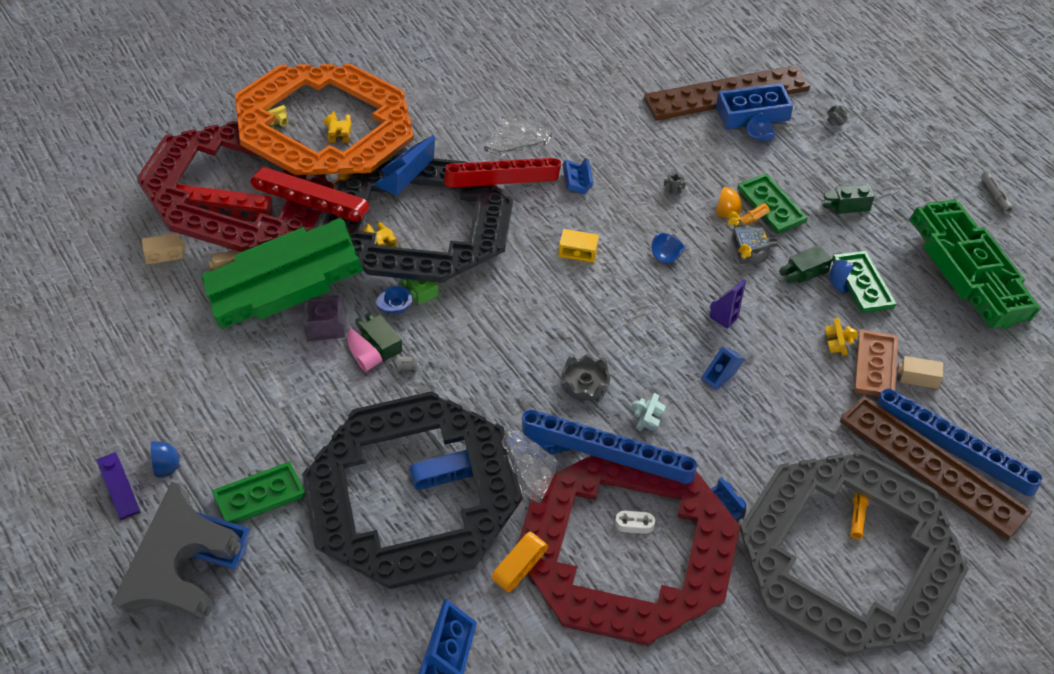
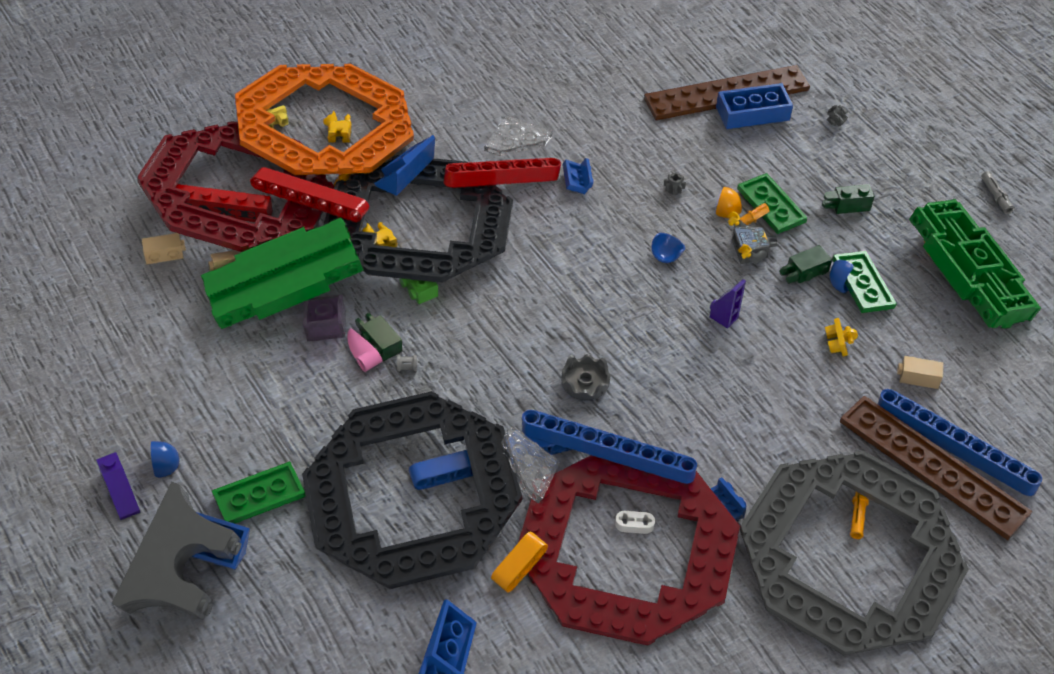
blue piece [376,286,412,314] -> none
yellow brick [558,229,599,263] -> none
light aqua hips [631,393,666,431] -> none
blue slope [701,346,745,390] -> none
blue helmet [747,112,776,142] -> none
nougat plate [854,329,898,397] -> none

